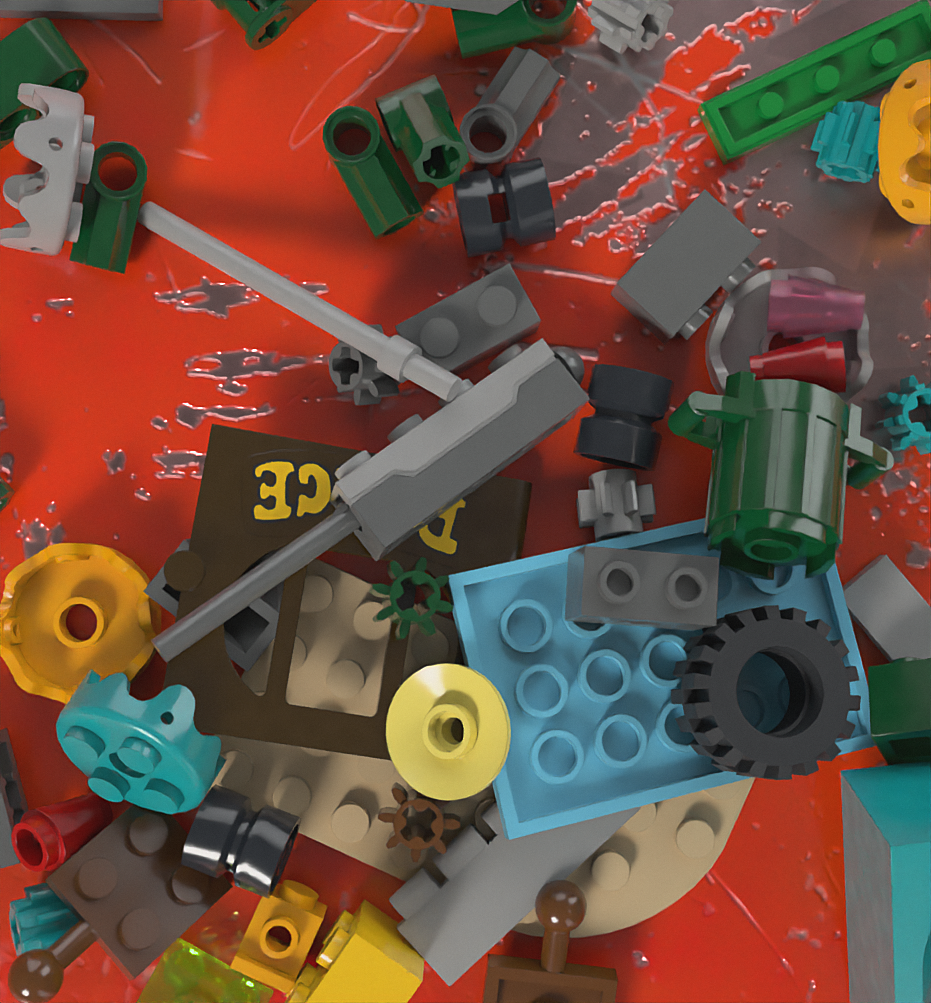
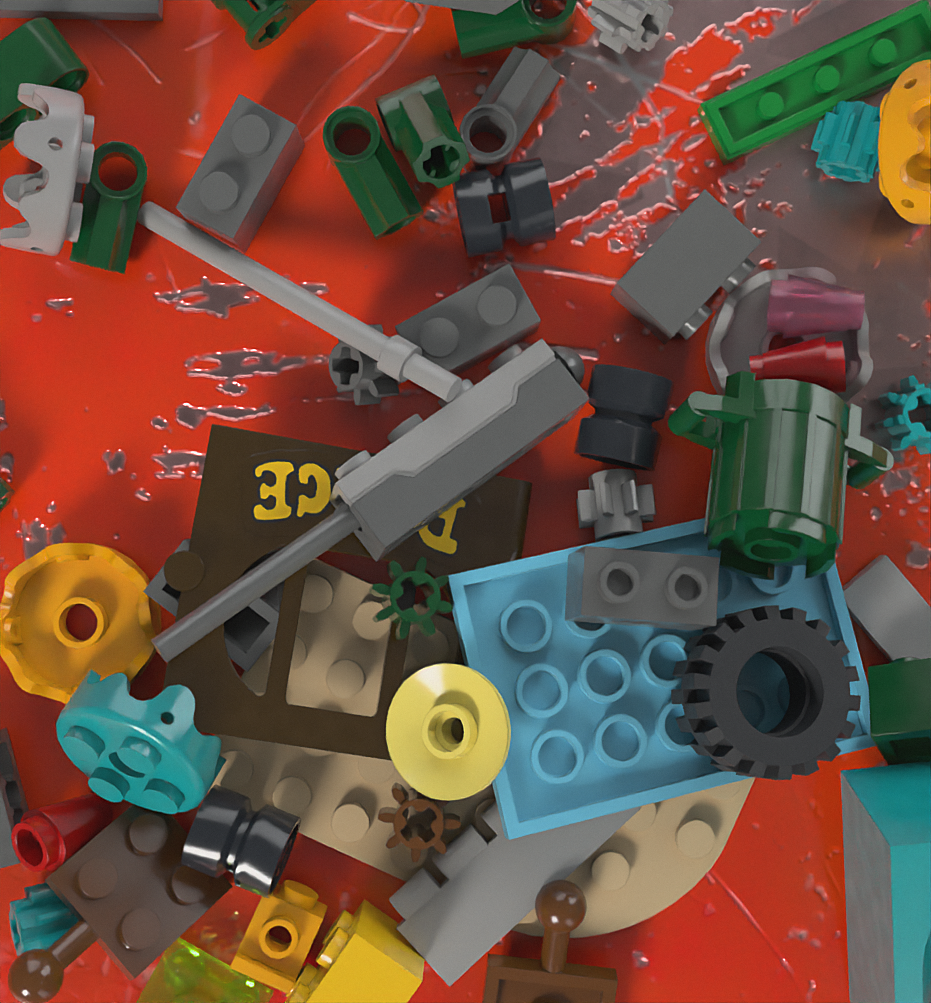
none -> dark grey brick [176,94,305,254]

